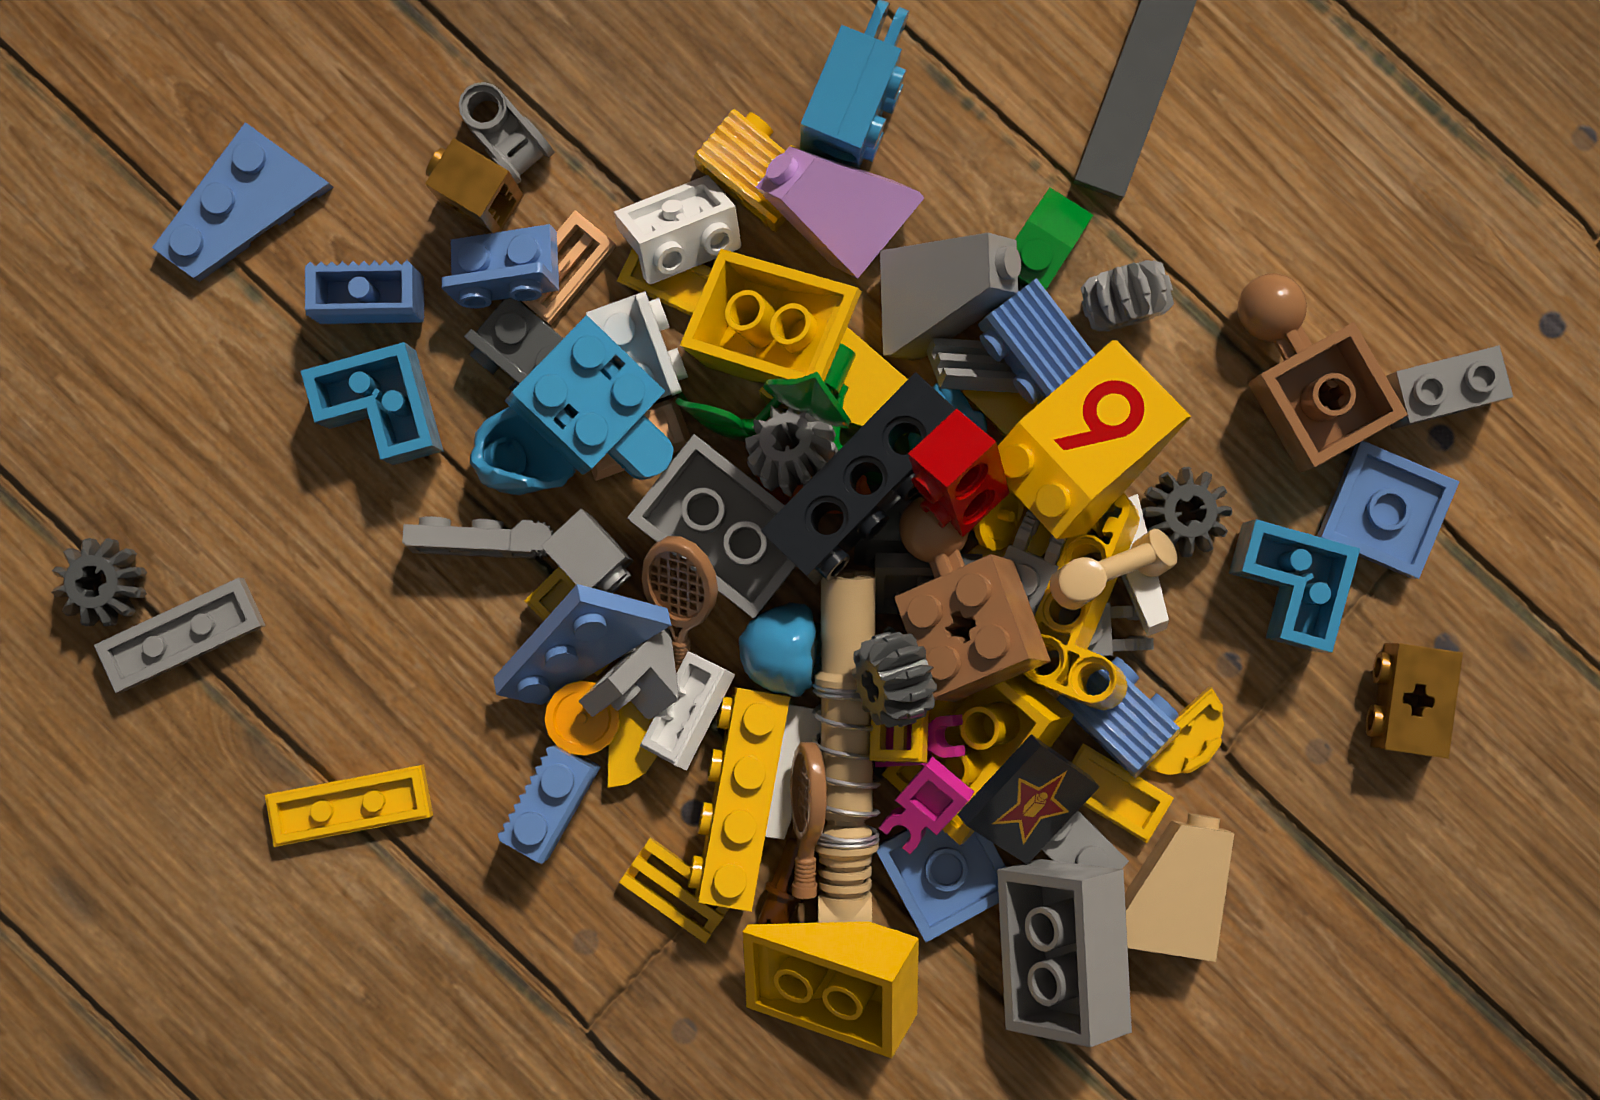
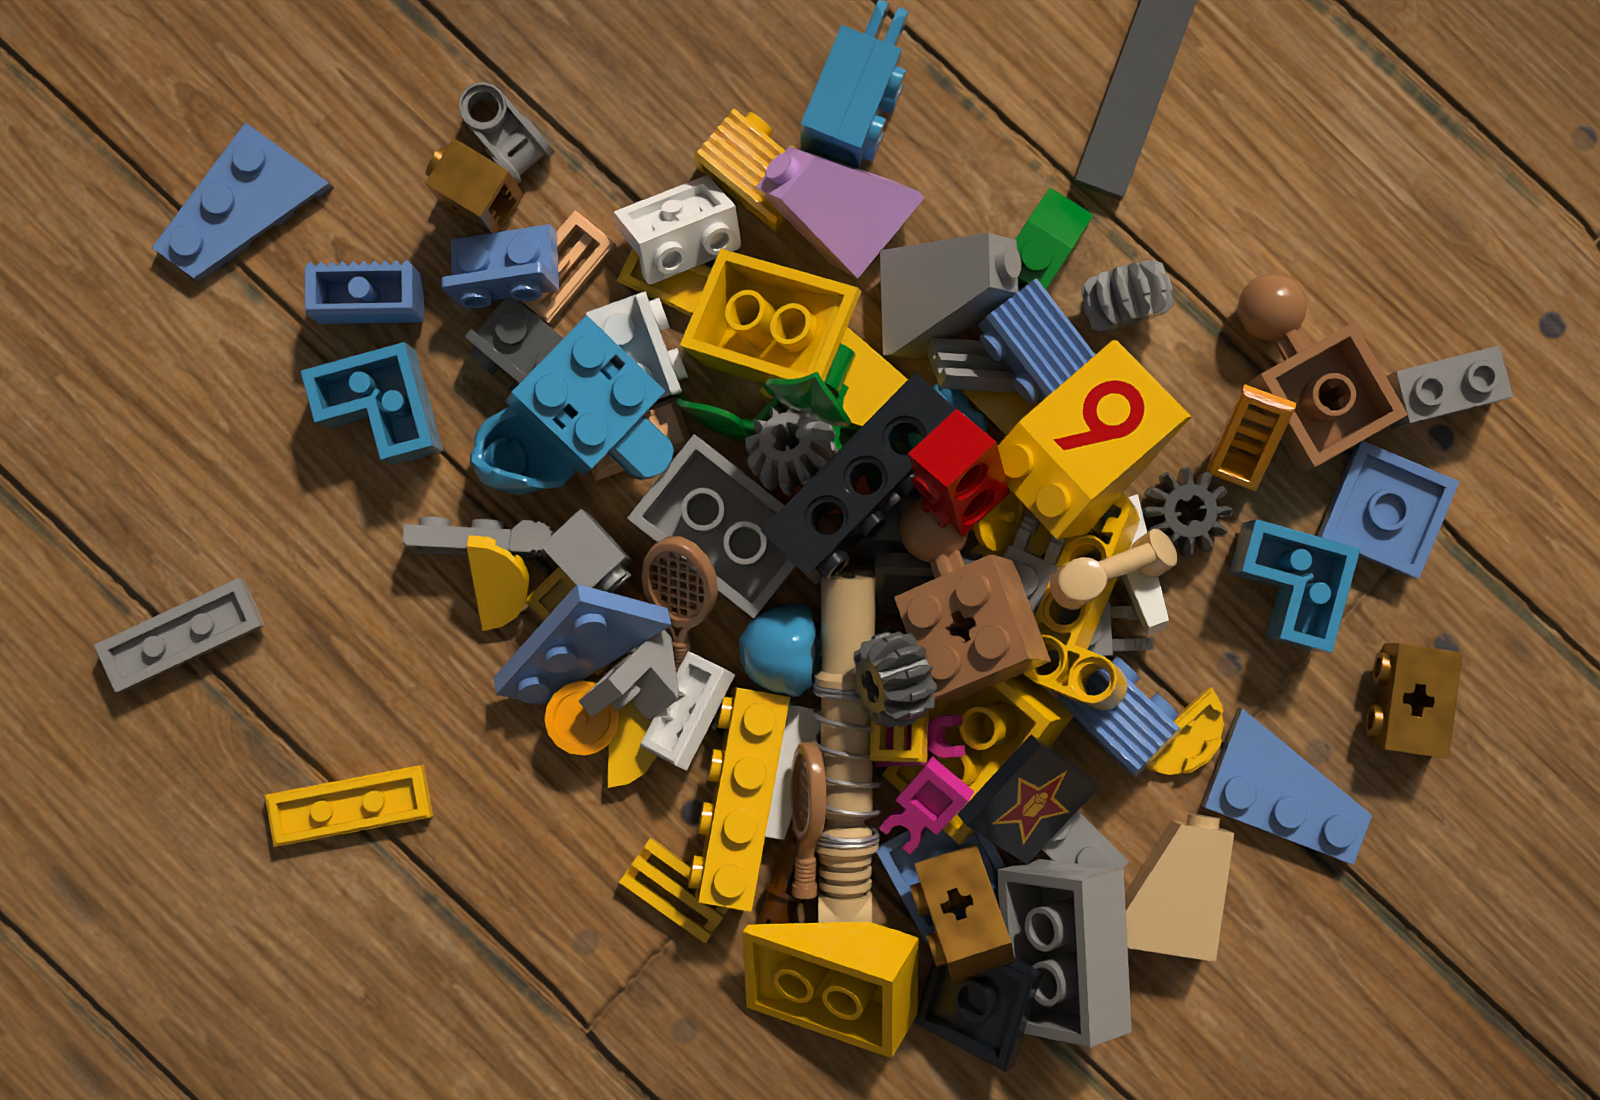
dark grey gear [51,538,147,626] -> none
medium blue brick [497,745,601,864] -> none
yellow tile [1072,743,1174,843] -> none
none -> yellow tile [466,535,529,631]
none -> pearl gold brick [910,844,1015,982]
none -> black tile [915,957,1043,1072]
none -> medium blue wing [1201,708,1372,865]
none -> light orange slope [1206,384,1296,492]

